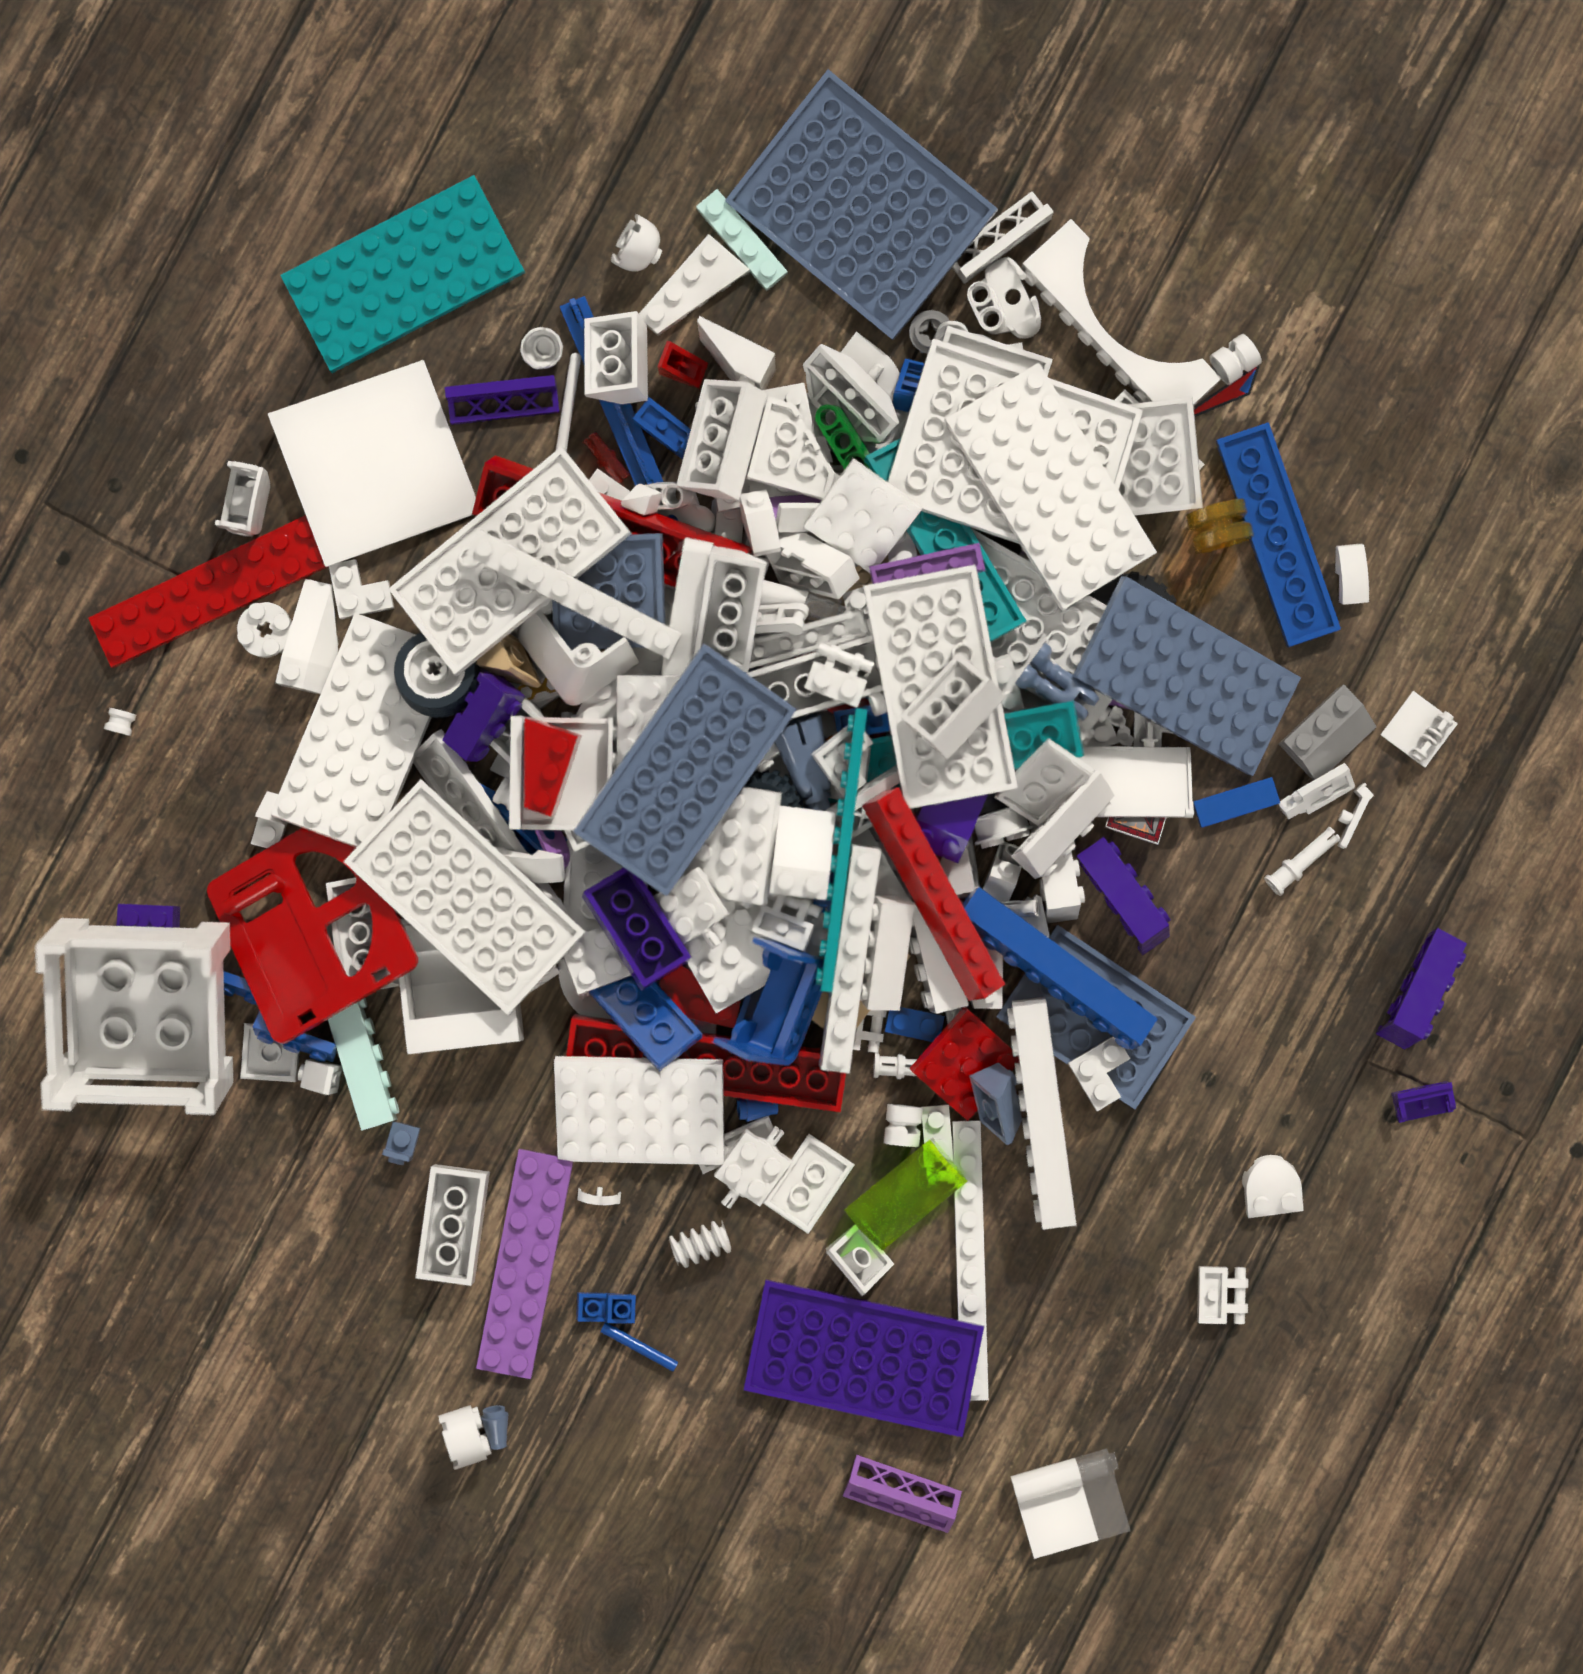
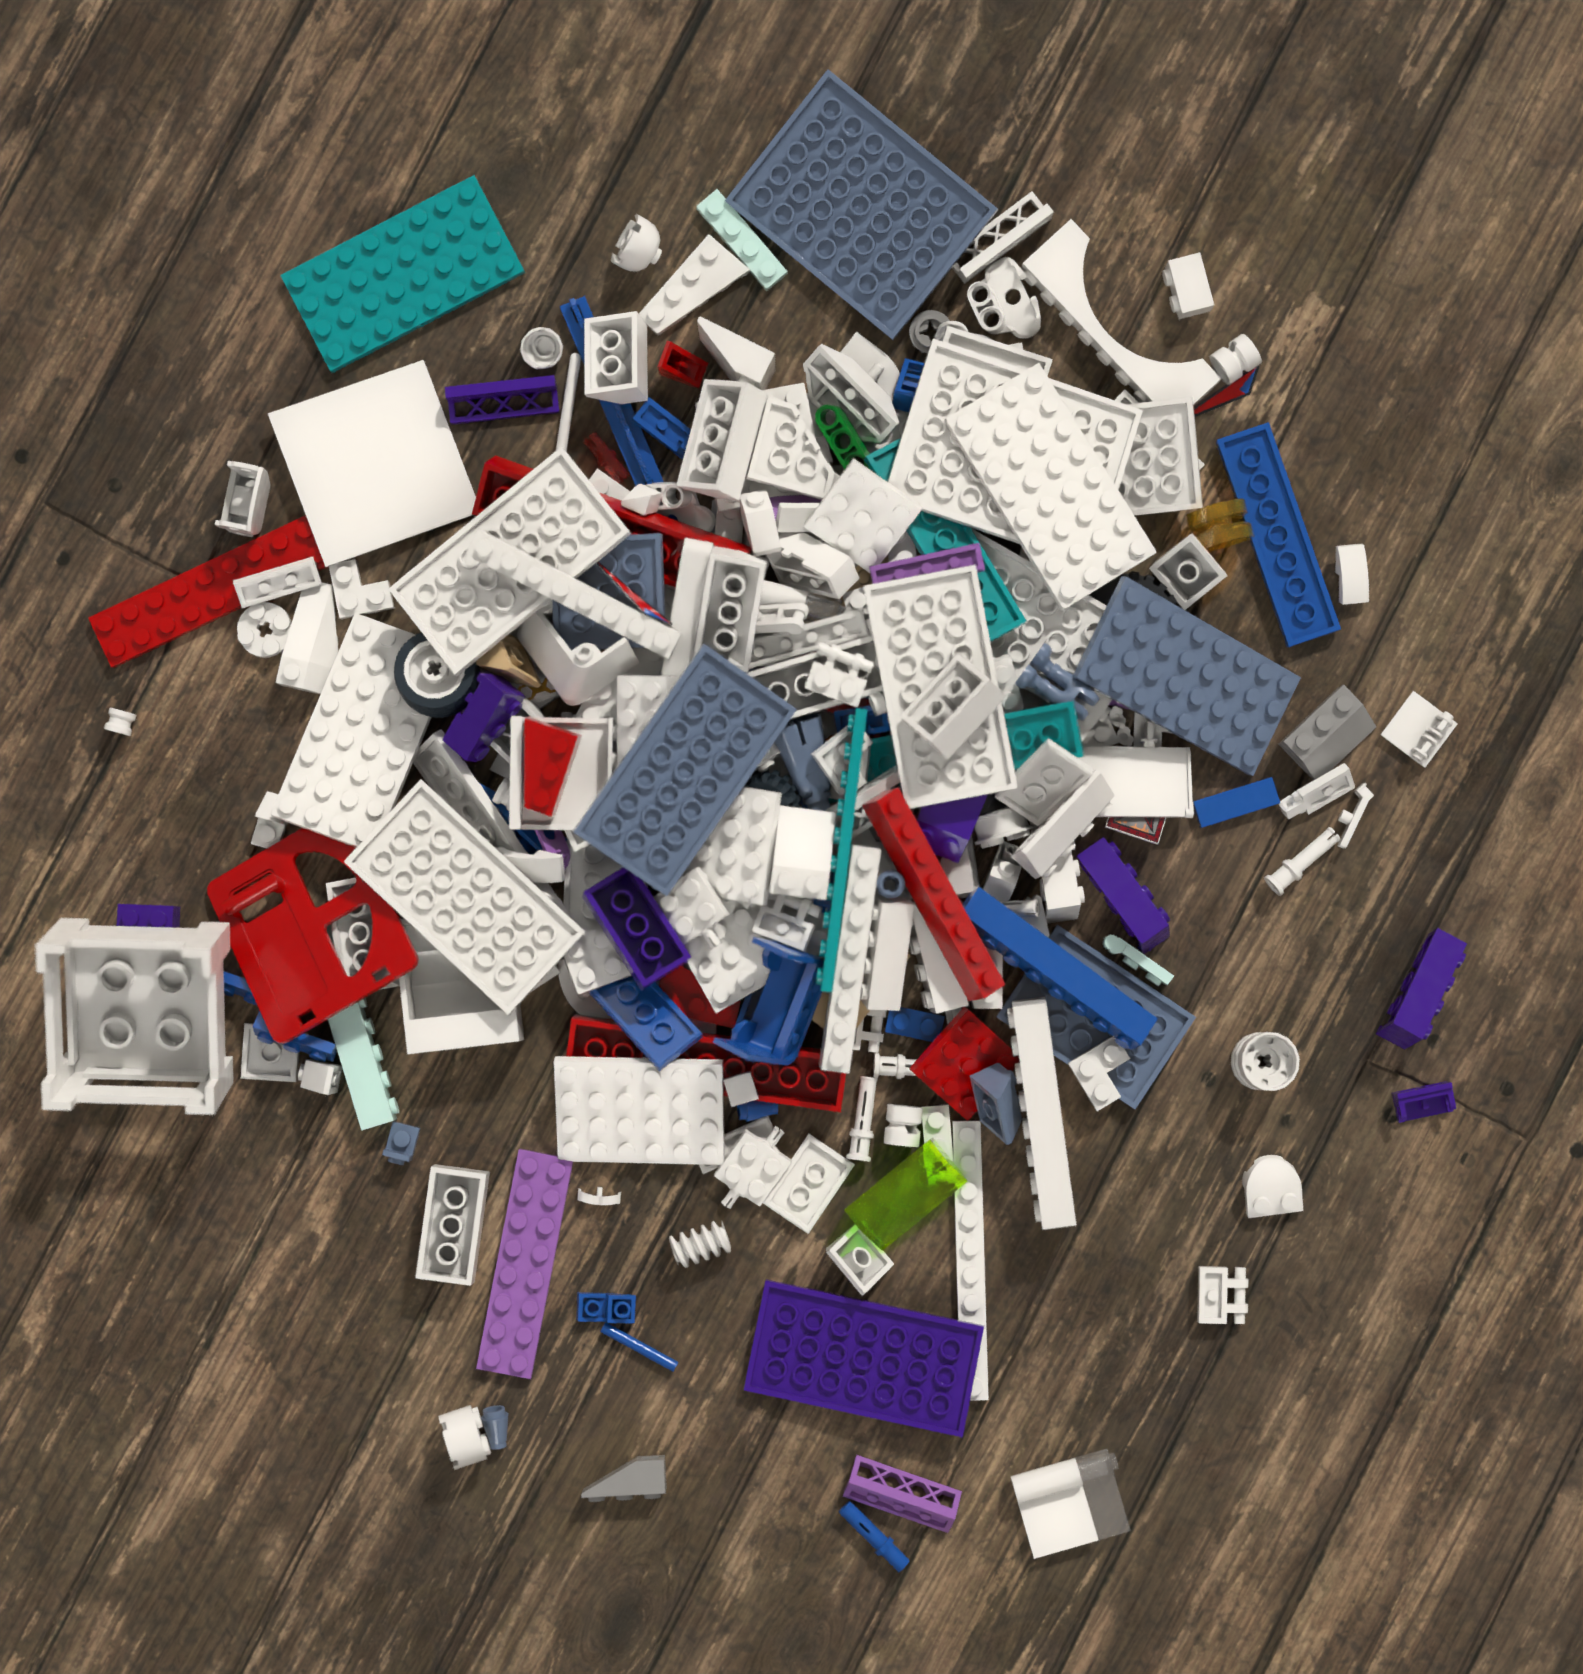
none -> white tile [233,557,322,608]
none -> light grey slope [581,1455,667,1502]
none -> sticker [596,561,673,625]
none -> white tile [723,1071,759,1107]
none -> blue pin [839,1500,910,1572]
none -> white pin [846,1076,878,1162]
none -> sand blue cone [877,870,905,898]
none -> light aqua hinge [1102,934,1174,986]
none -> white slope [1149,533,1228,610]
none -> white brick [1162,253,1214,319]
none -> white wheel [1231,1032,1299,1091]

